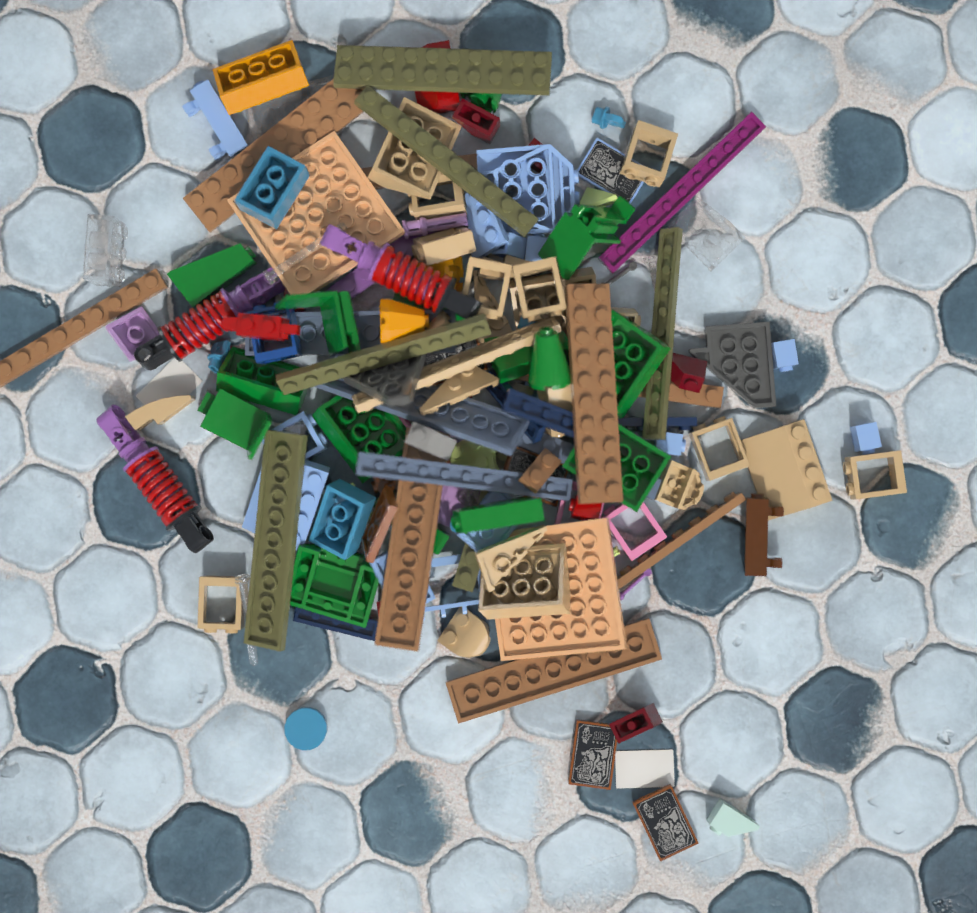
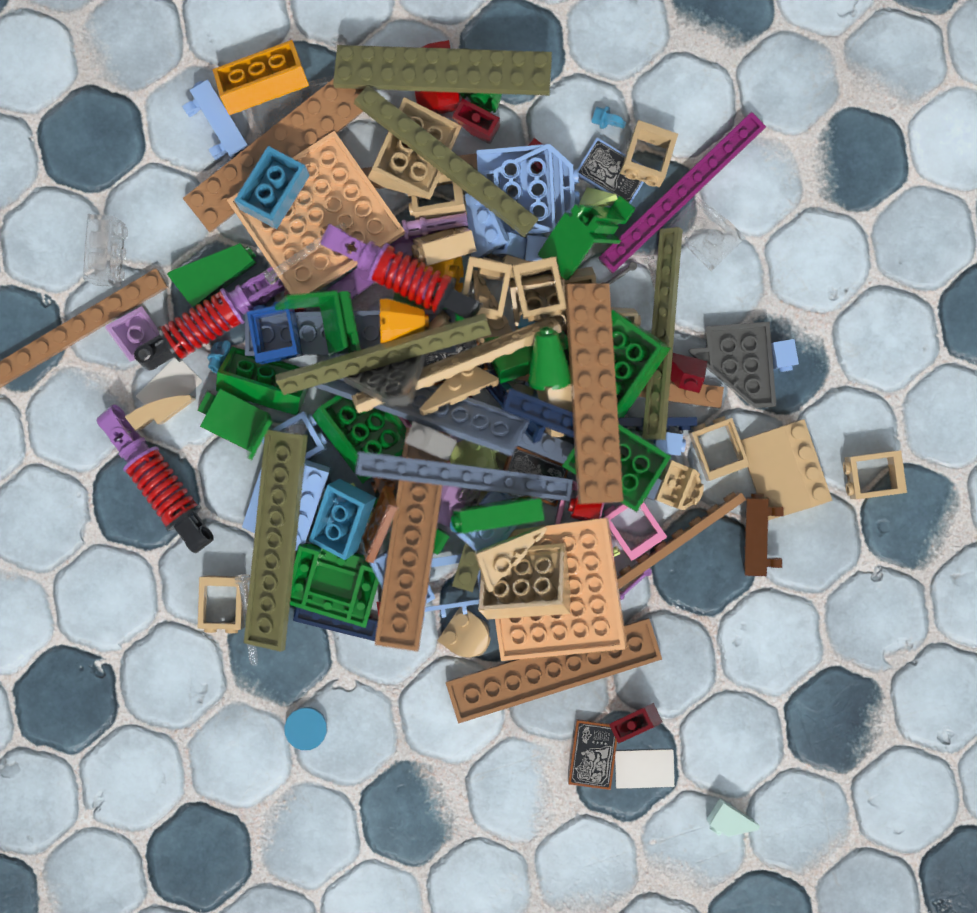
red hinge [221,313,301,341] -> none
medium nougat plate [518,448,562,494] -> none
tile [632,784,699,861] -> none
light blue brick [850,422,882,455] -> none

